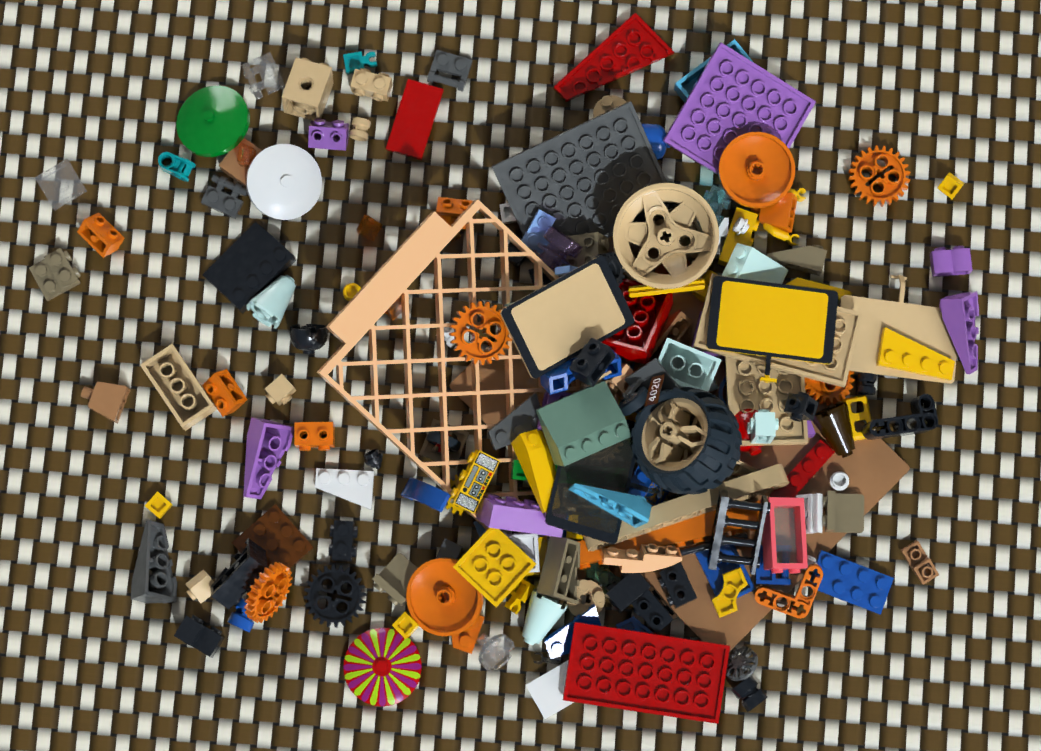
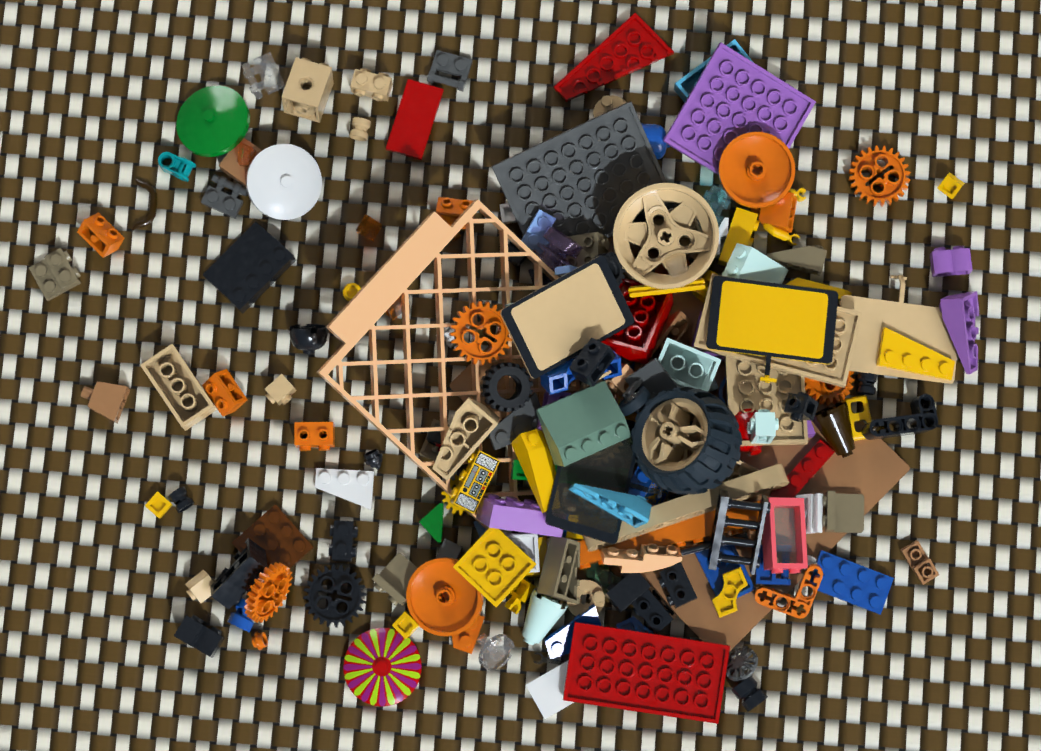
clear tile [35,159,87,210] -> none
dark grey wedge [131,520,177,603] -> none
medium lavender wedge [243,417,294,499] -> none
light aqua cone [246,275,296,328] -> none
medium lavender brick [308,119,349,151] -> none
teal plate [343,51,377,74] -> none
blue slope [400,478,451,512] -> none
reddish brown sticker [645,374,665,406] -> none
white plate [732,217,749,235] -> none
white plate [830,471,849,491] -> none
none -> dark brown animal [132,178,157,231]
none -> black wheel [168,487,195,513]
none -> orange plate [252,631,268,650]
none -> green slope [419,503,444,544]
none -> tan wedge [432,397,500,481]
none -> black tyre [480,362,533,412]

